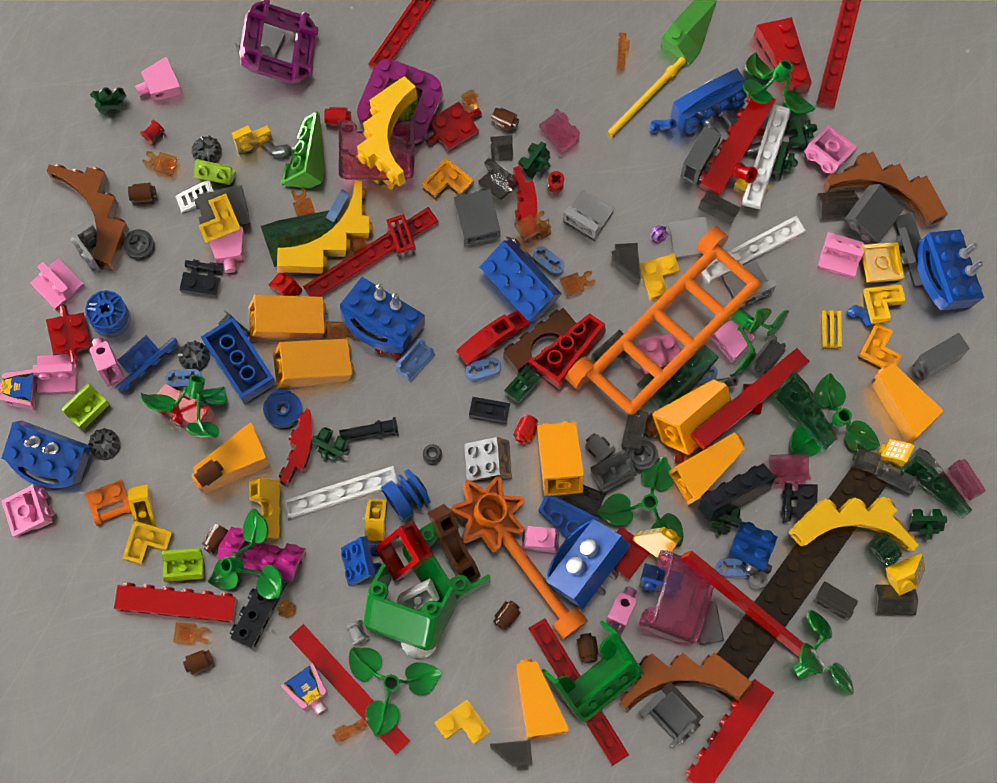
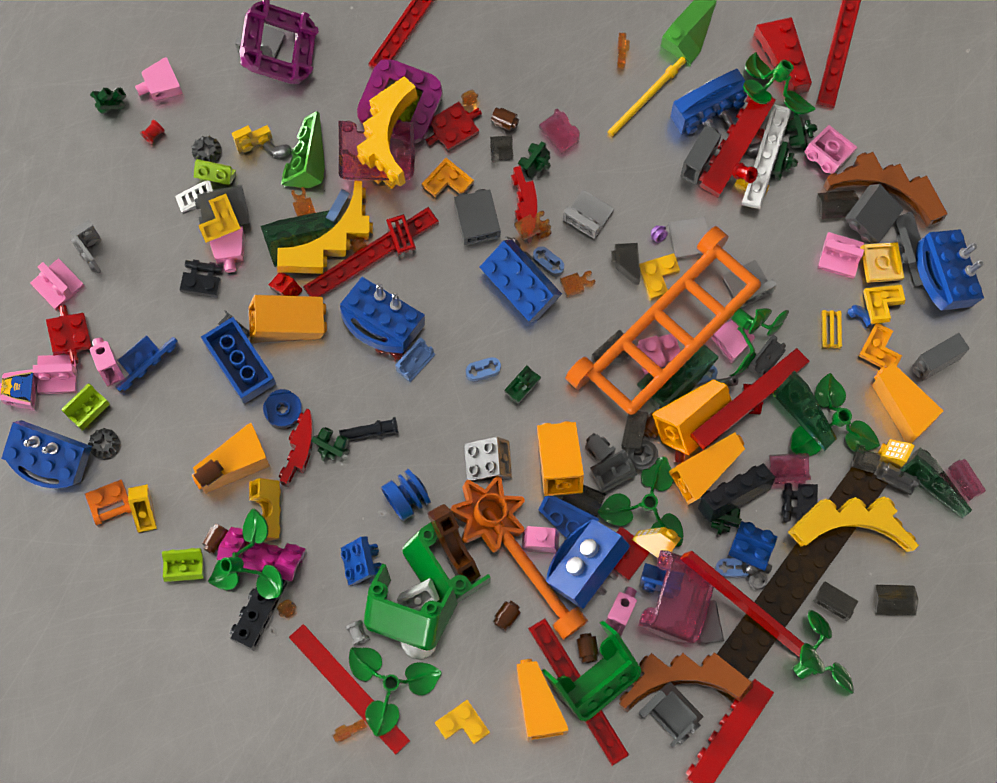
bright pink plate [2,485,54,537] -> none
dark orange arch [47,164,129,269] -> none
blue wheel [85,290,131,338] -> none
red brick [114,582,238,624] -> none
yellow plate [122,520,172,564] -> none
dark grey gear [123,229,154,259] -> none
reddish brown brick [128,182,156,203] -> none
green plant [141,375,226,438] -> none
clear orange plate [142,151,178,176] -> none
wedge [156,384,216,426] -> none
medium blue beam [165,369,202,389] -> none
clear orange plate [173,622,210,645] -> none
dark grey gear [178,340,209,370] -> none
reddish brown brick [183,650,214,675] -> none
light orange slope [273,339,354,390] -> none
torso [281,663,328,715] -> none
white tile [282,466,399,520] -> none
red brick [324,107,351,126] -> none
clear orange plate [326,321,359,340] -> none
yellow slope [365,499,387,541] -> none
red window [375,521,433,581] -> none
dark grey plate [423,444,442,464] -> none
red slope [456,310,530,366] -> none
black plate [469,396,510,423] -> none
clear smoke panel [478,158,517,200] -> none
clear smoke slope [490,740,533,771] -> none
reddish brown arch [503,307,576,375] -> none
red brick [513,414,538,444] -> none
red wedge [528,313,606,390] -> none
red bush [548,171,565,193] -> none
blue arm [649,119,676,133] -> none
clear smoke panel [698,191,741,225] -> none
white tile [702,215,806,284] -> none
clear green gear [869,532,902,566] -> none
yellow slope [886,553,925,596] -> none
dark green hips [908,509,947,540] -> none

